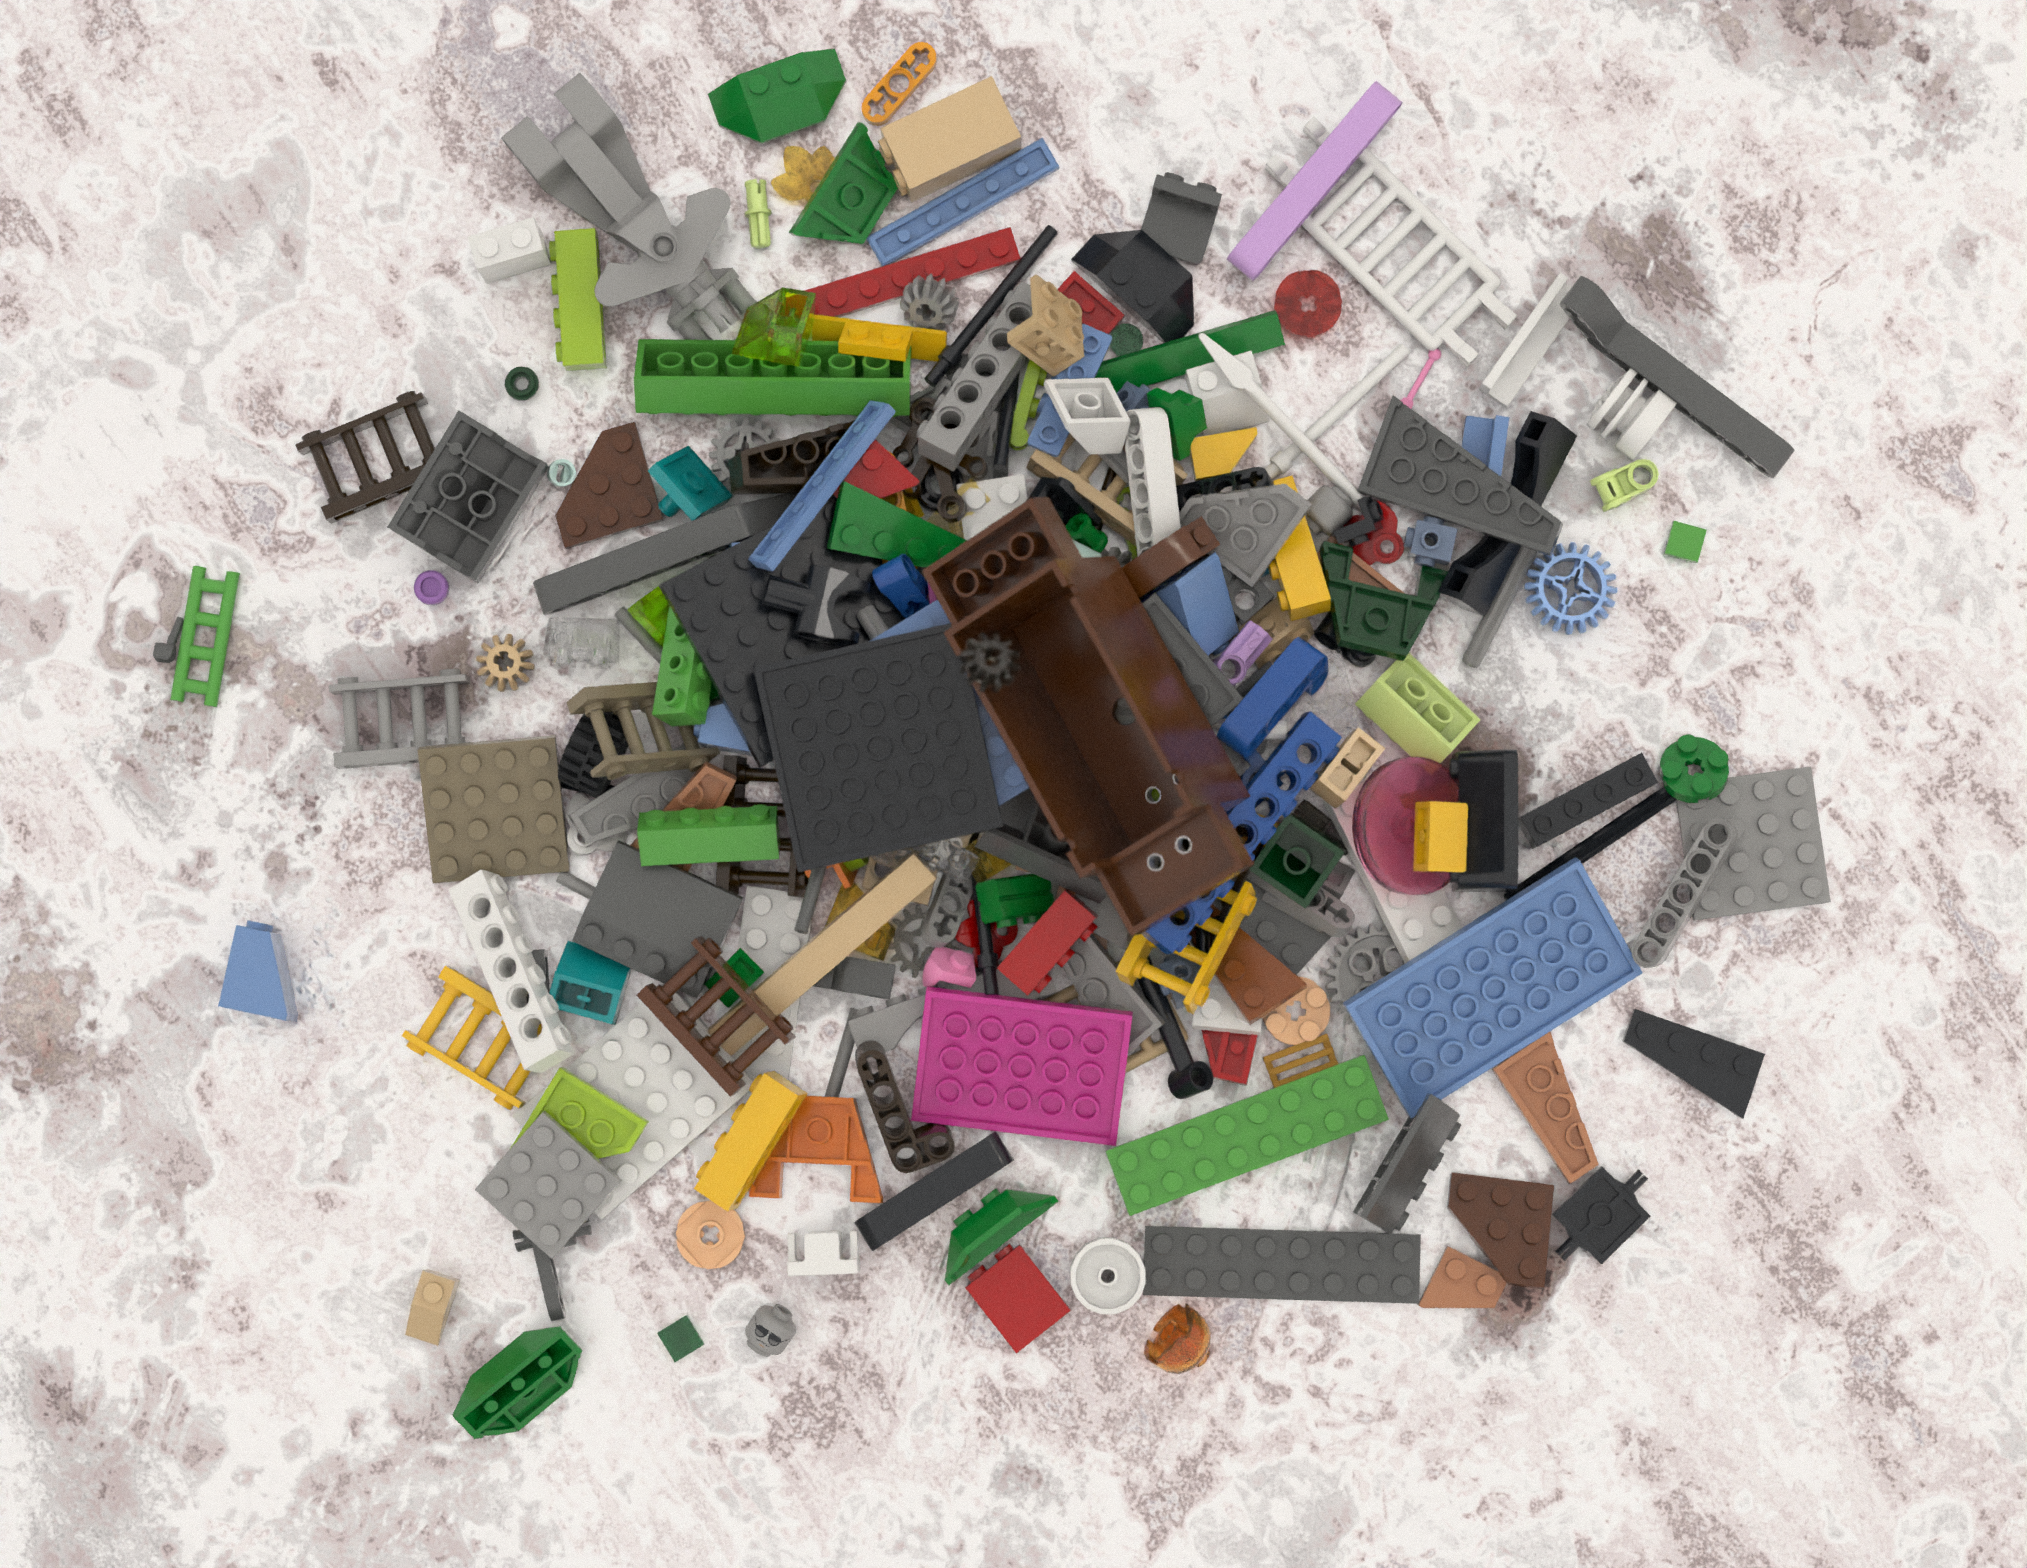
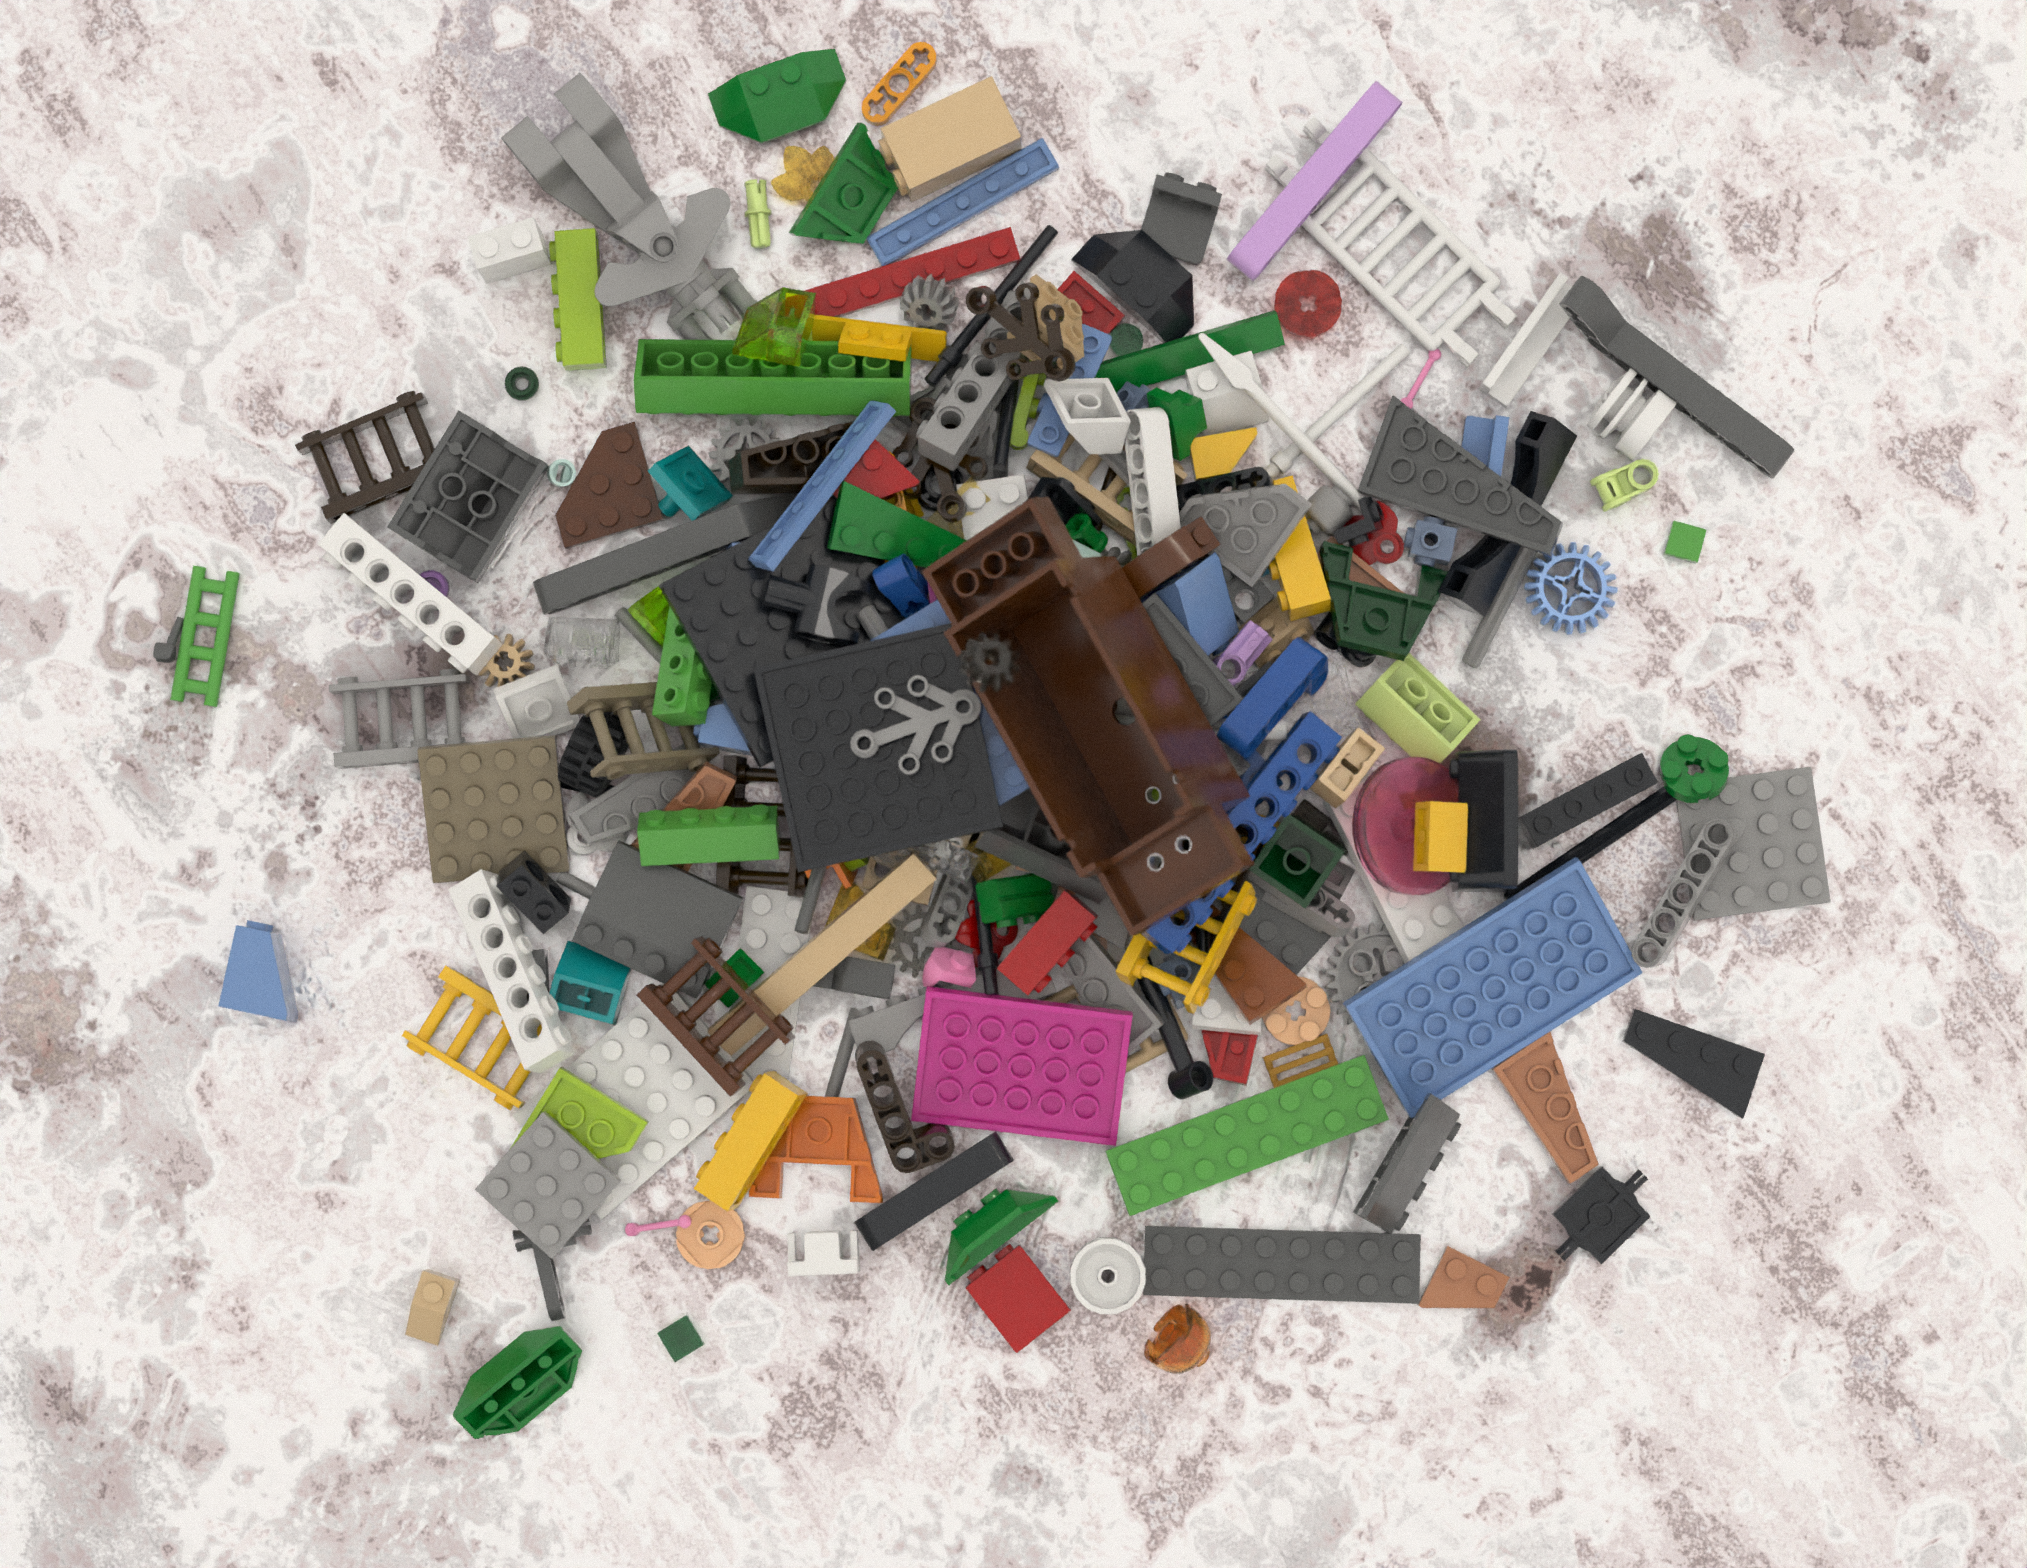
light grey head [745,1304,796,1357] -> none
reddish brown plate [1447,1172,1554,1289] -> none
none -> white brick [318,513,503,676]
none -> white plate [493,665,580,739]
none -> black brick [496,850,571,934]
none -> bright pink hinge [625,1215,692,1236]
none -> light grey plant [850,675,981,775]
none -> dark brown plant [966,282,1075,381]

